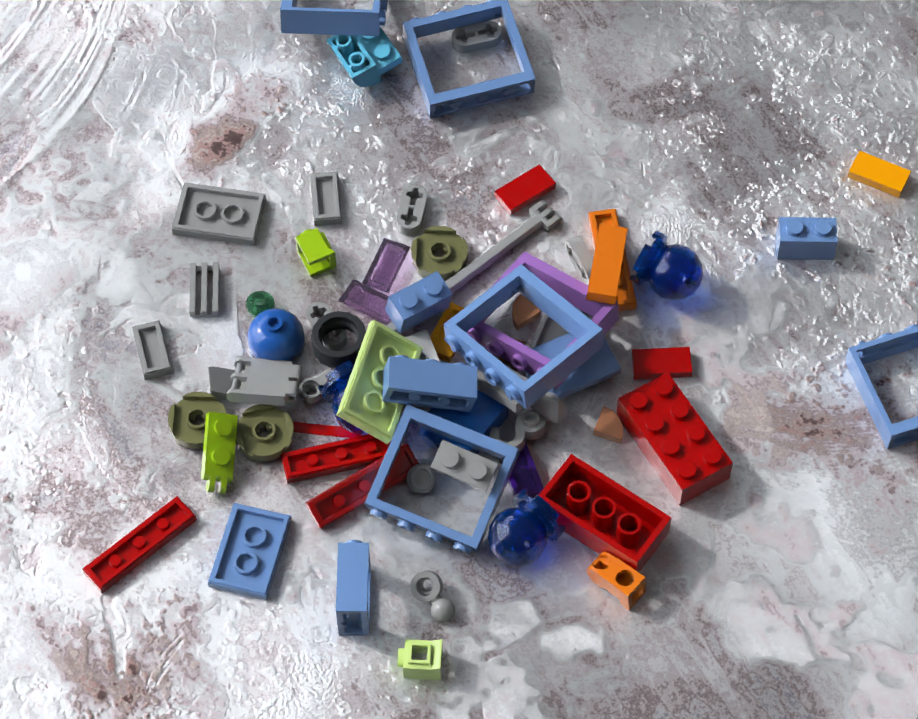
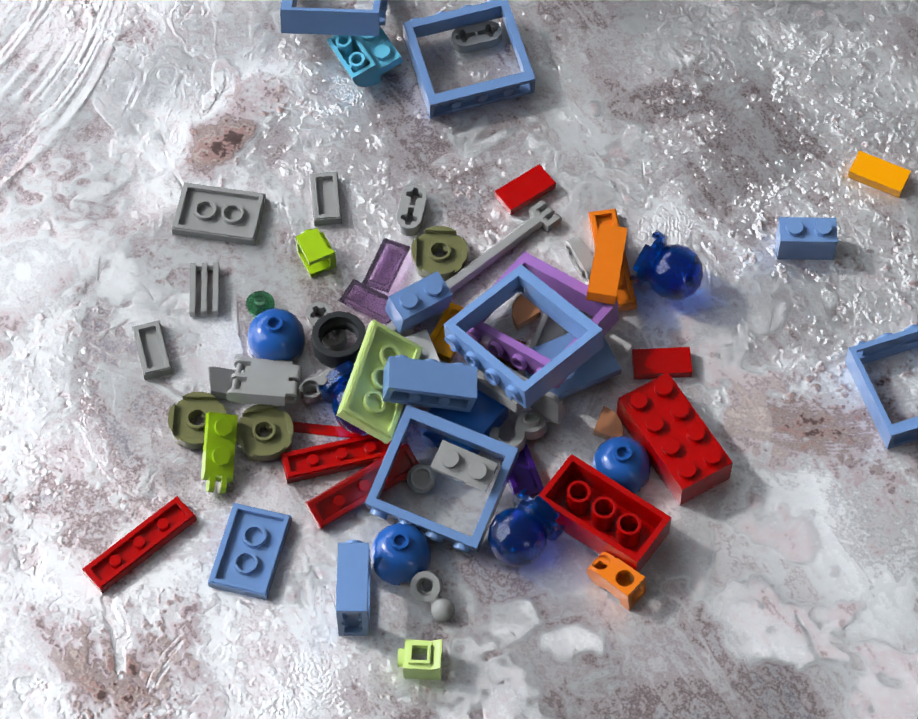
none -> blue cylinder [371,523,431,585]
none -> blue cylinder [592,436,651,494]

